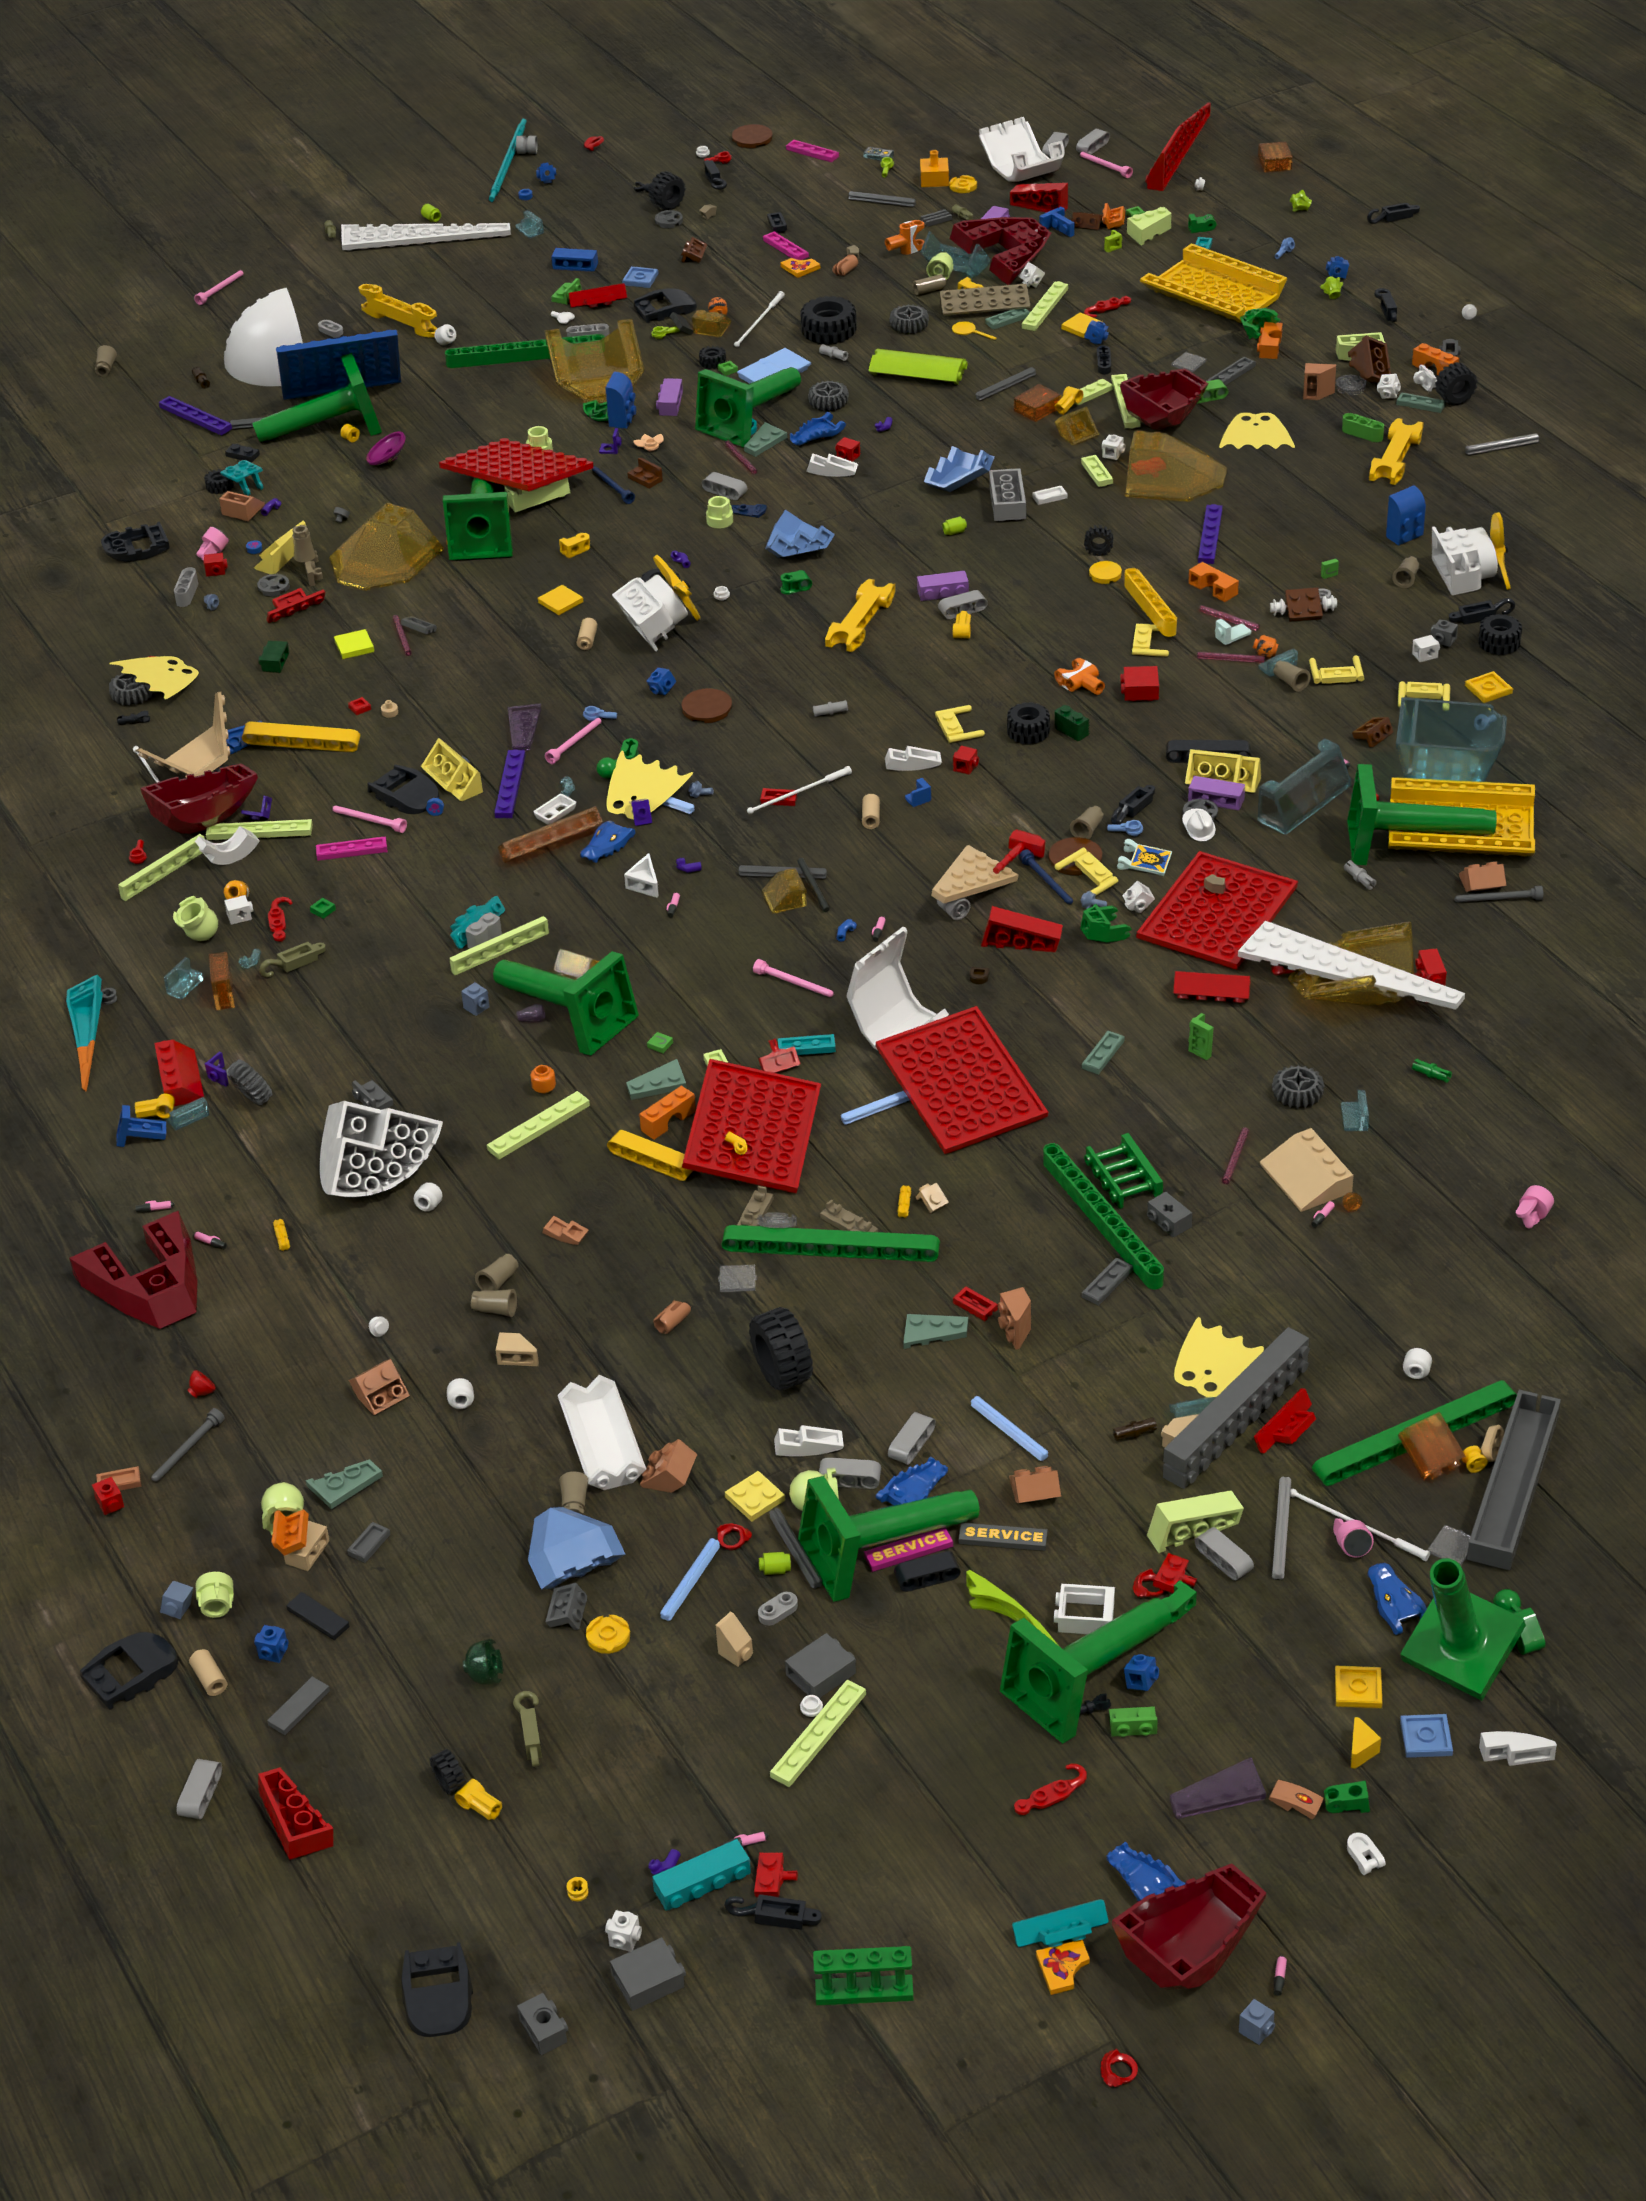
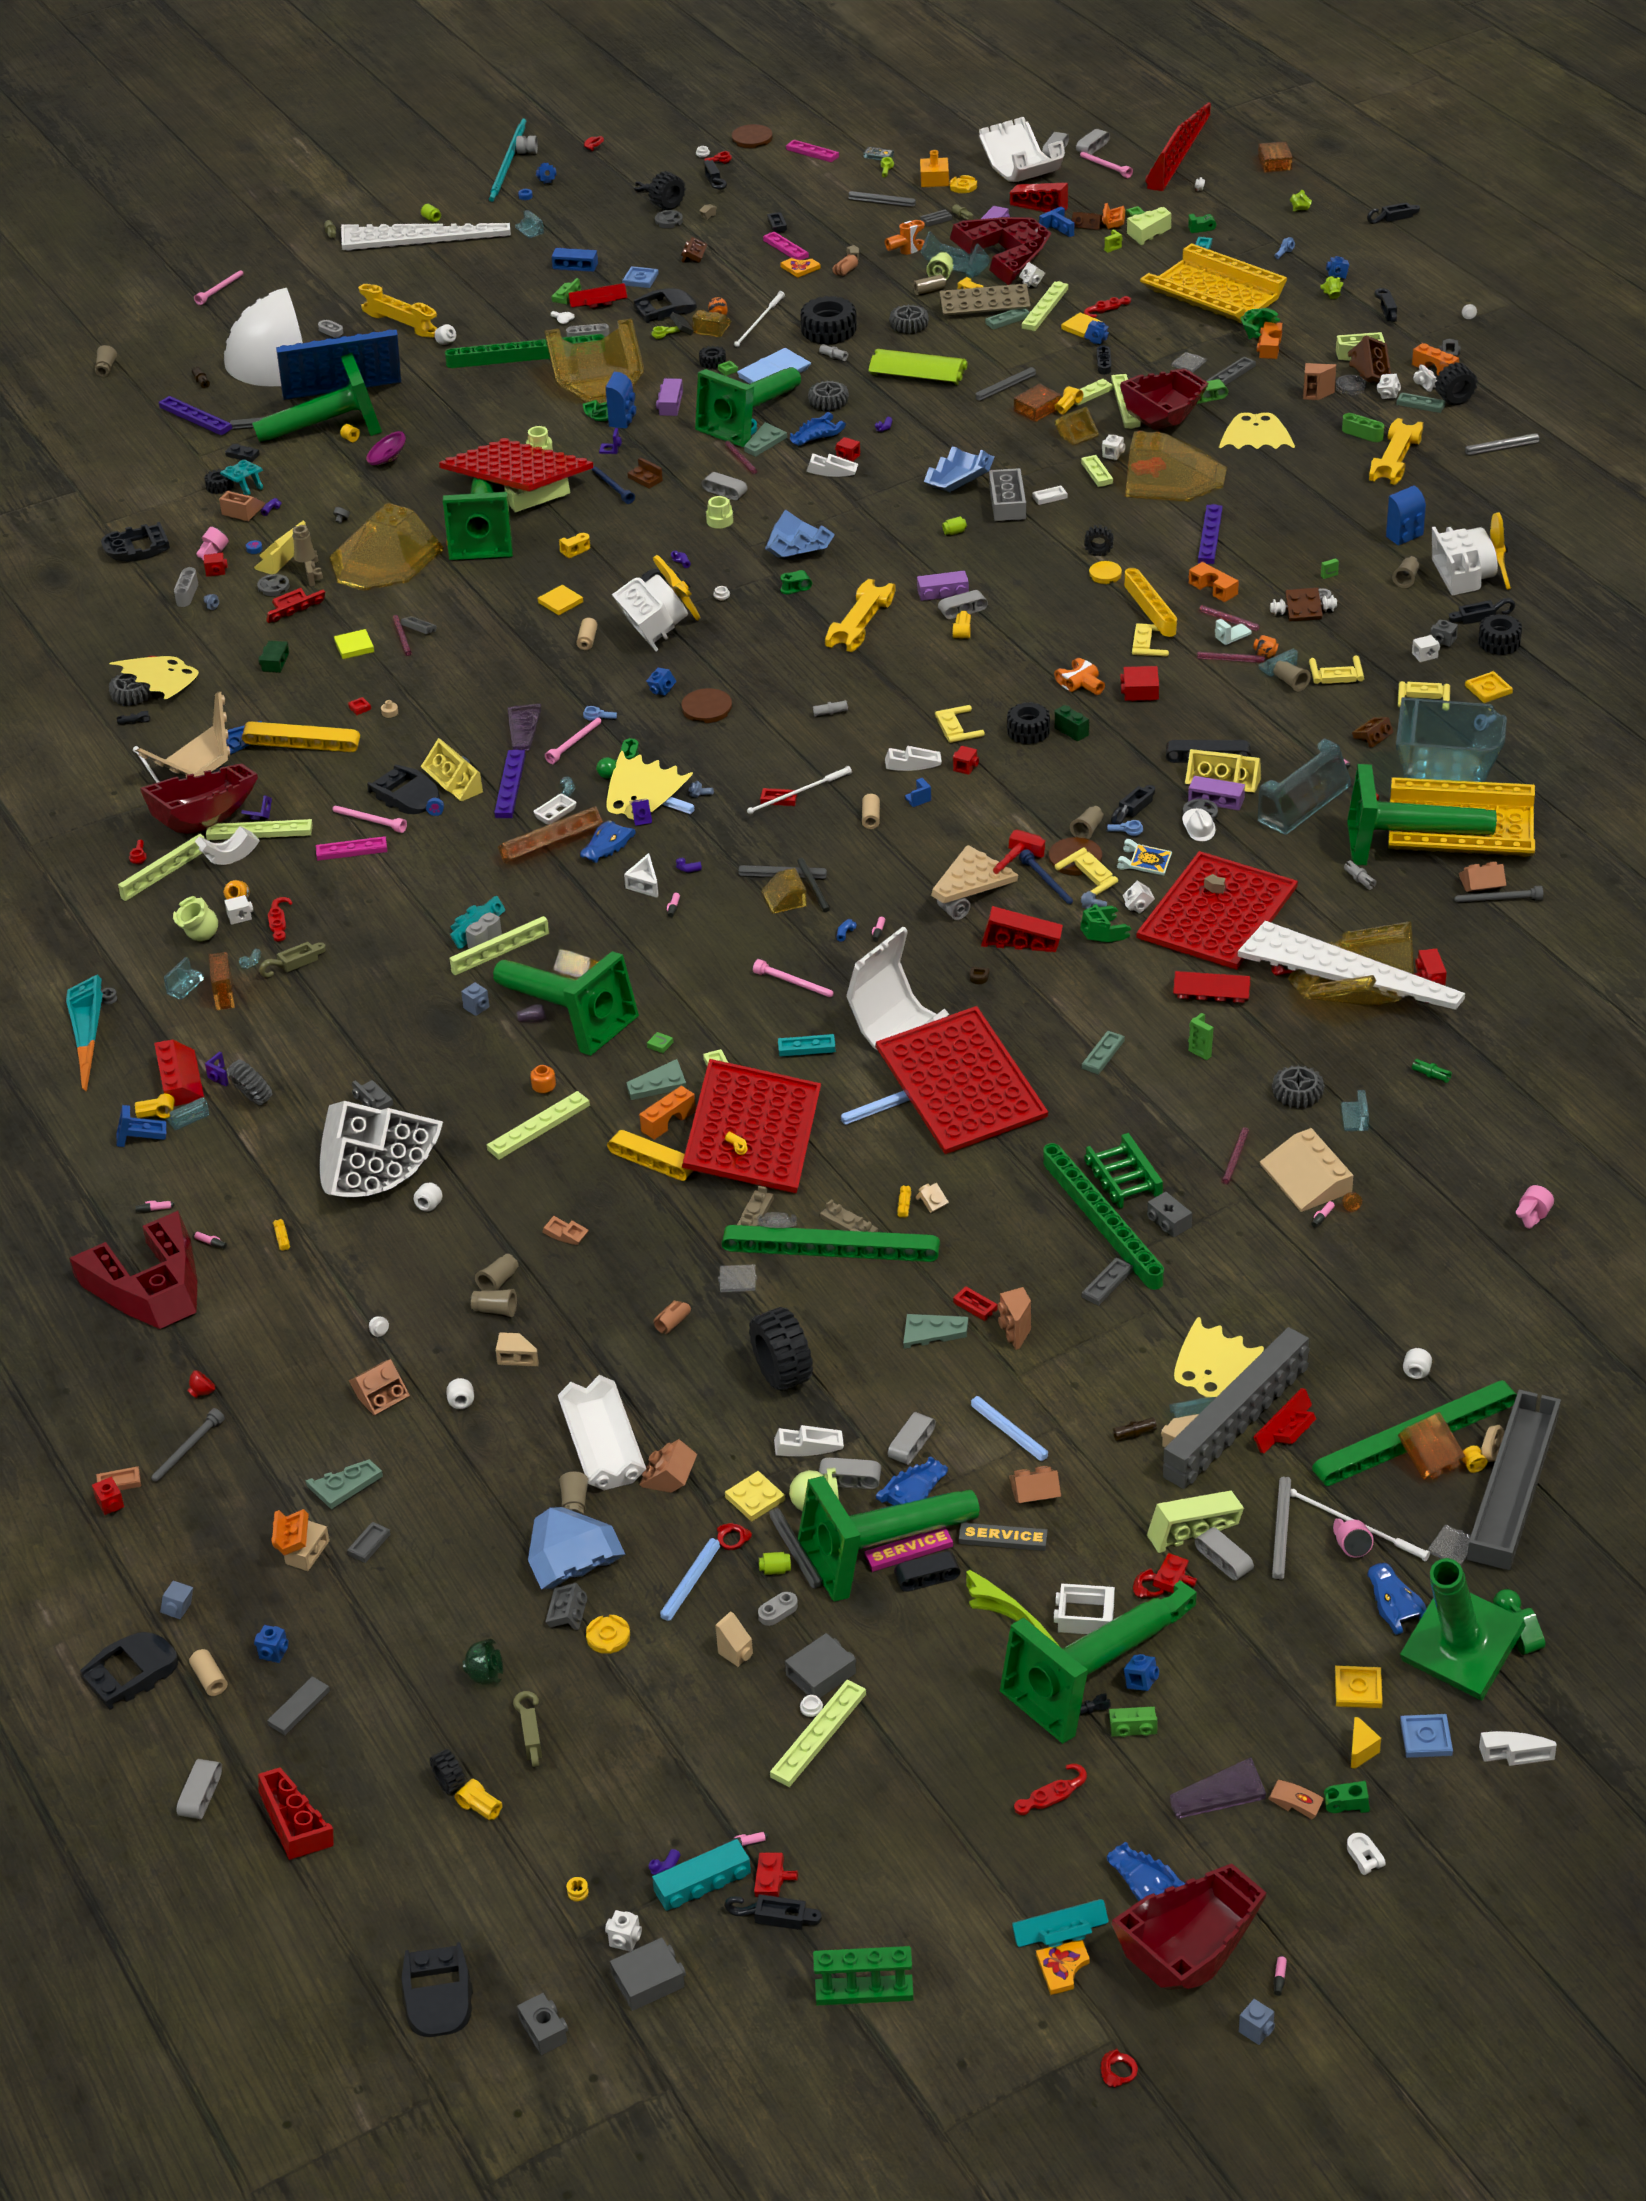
yellowish green piece [196,1572,234,1618] -> none
yellowish green tile [261,1482,304,1535] -> none
black tile [286,1592,350,1641] -> none
green tile [310,898,336,919] -> none
light nougat plate [634,434,664,452] -> none
dark blue piece [731,504,767,518] -> none
plate [758,1039,800,1073] -> none
yellow piece [952,322,996,340] -> none

